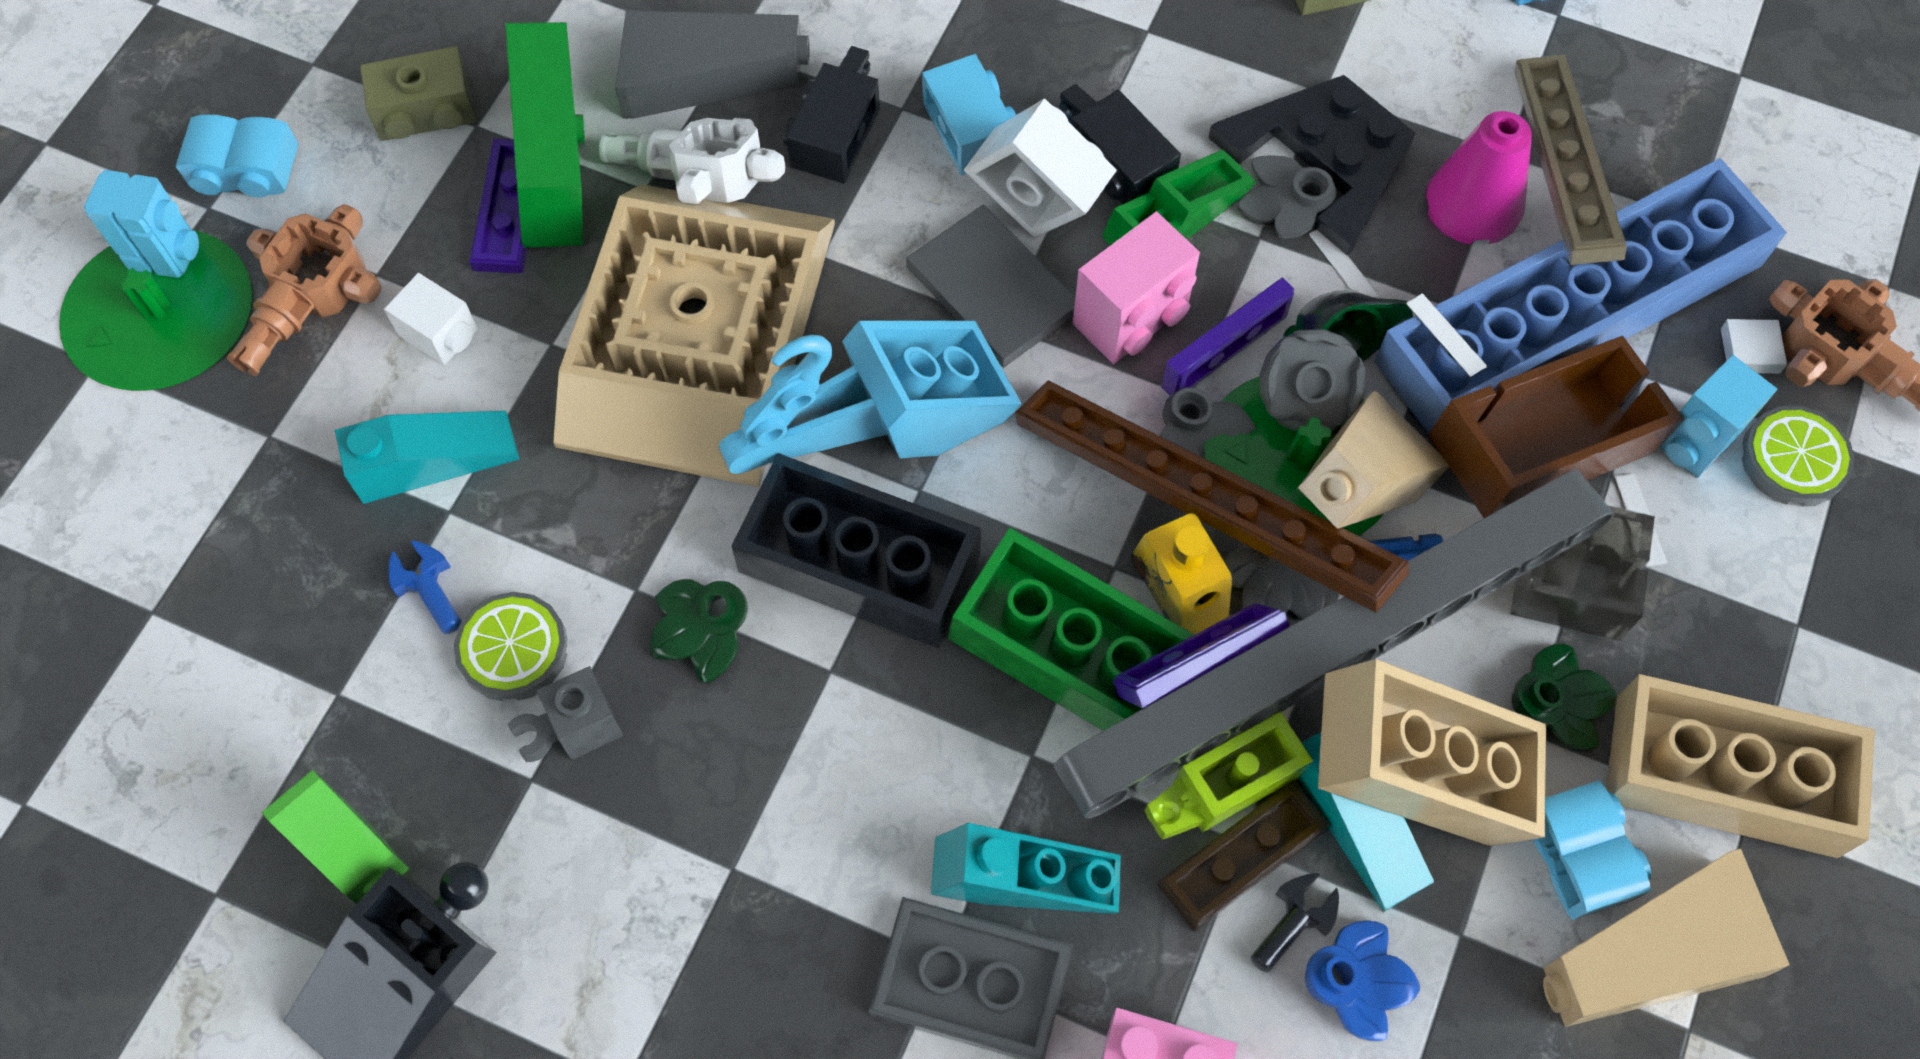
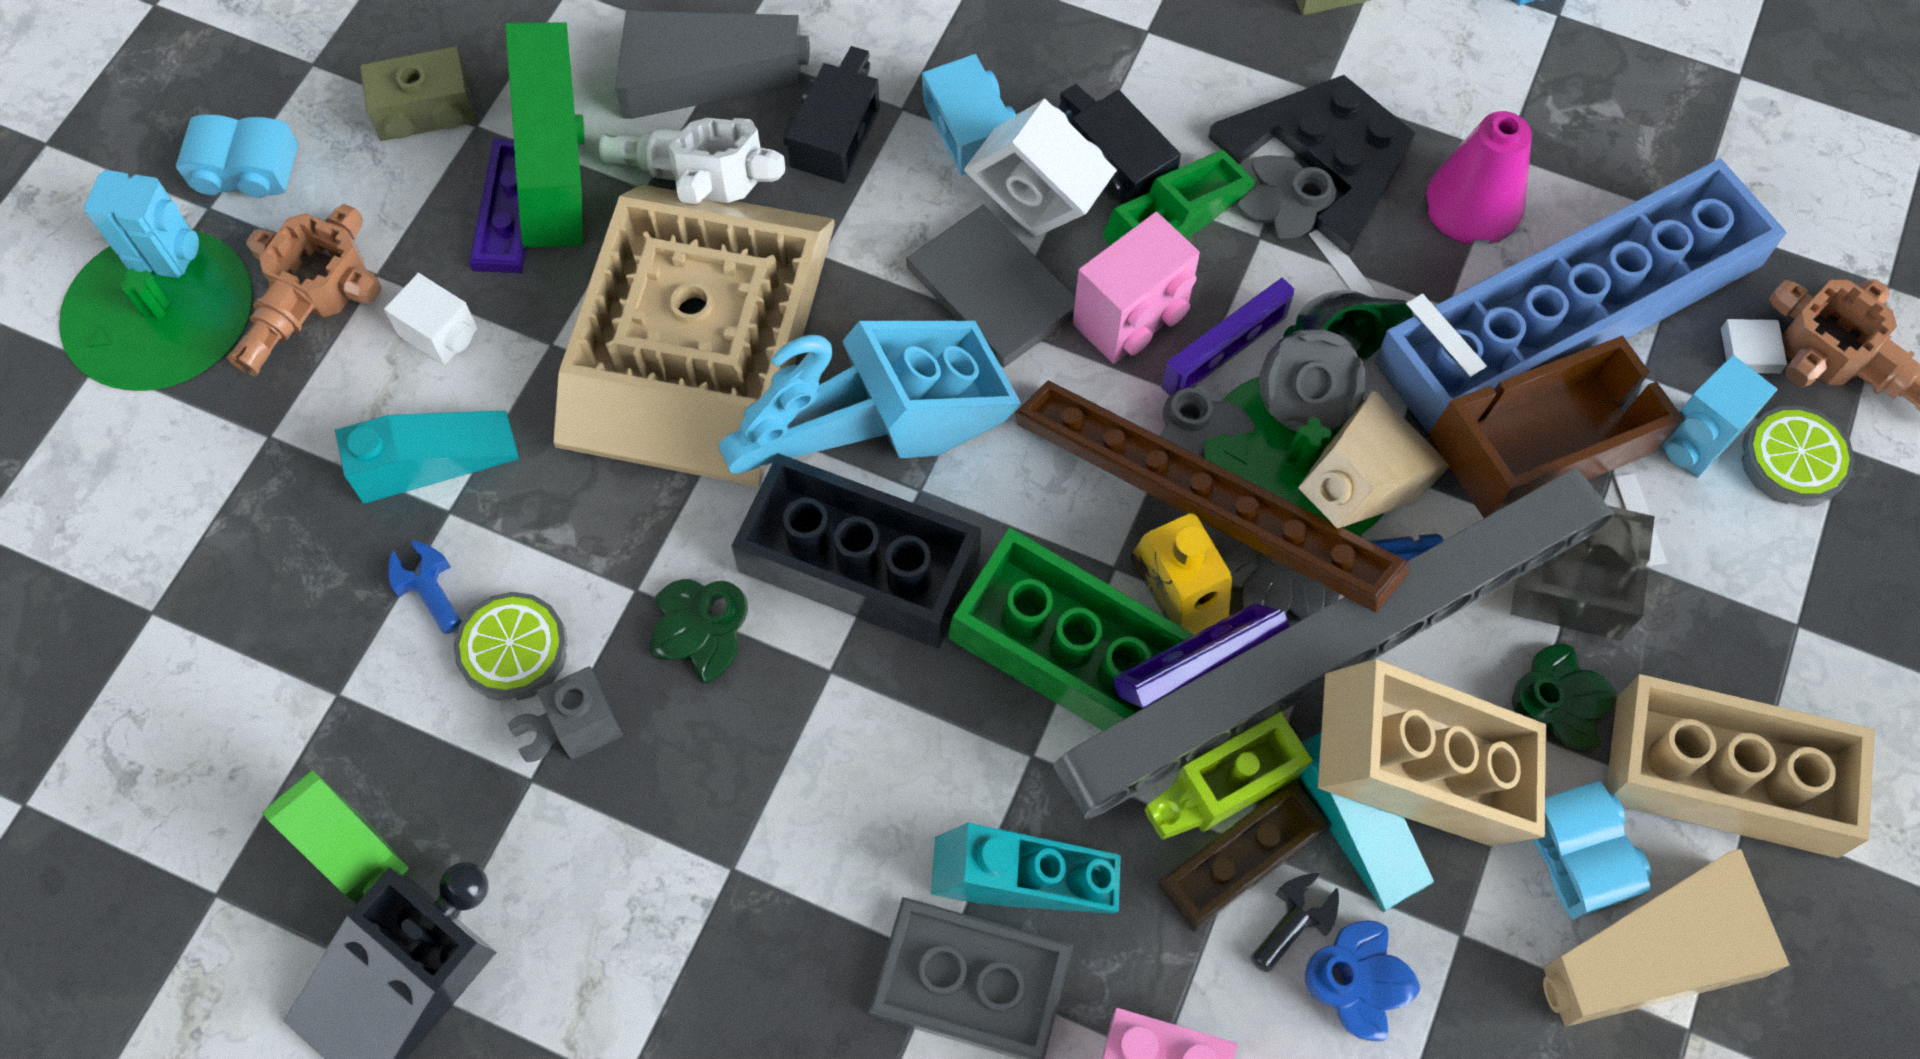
dark tan tile [1515,54,1627,265] -> none

